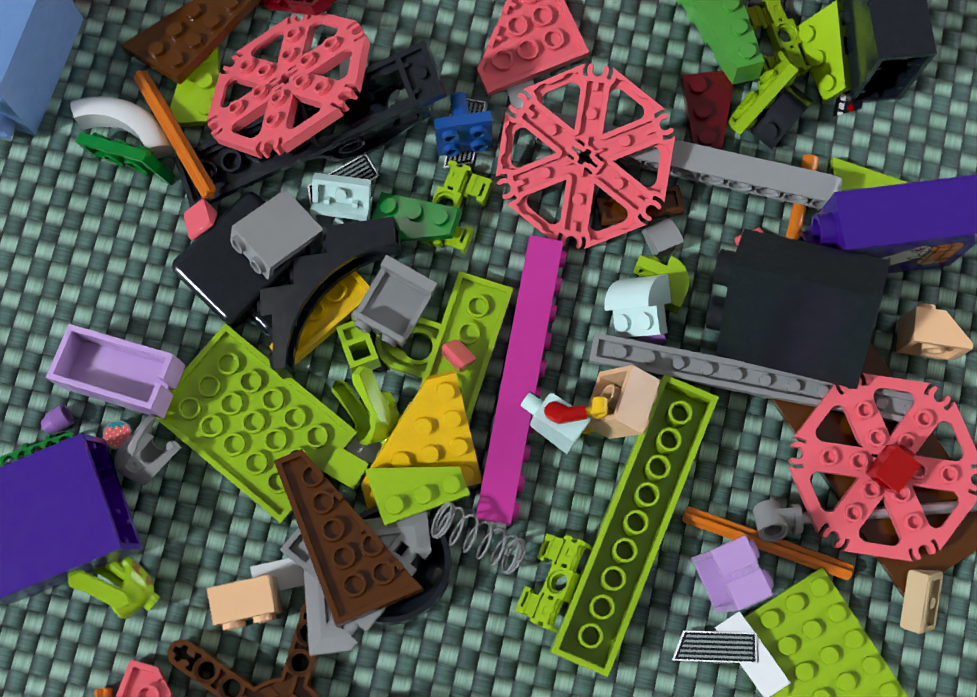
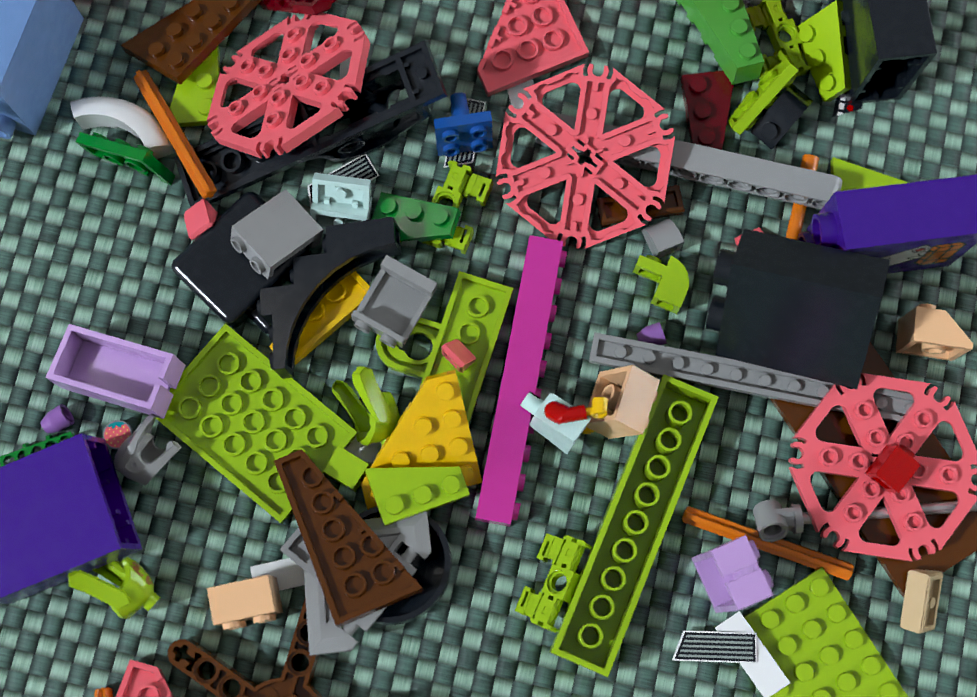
lime brick [336,321,382,373] -> none
light grey piece [431,502,526,574] -> none
light aqua brick [605,274,671,338] -> none

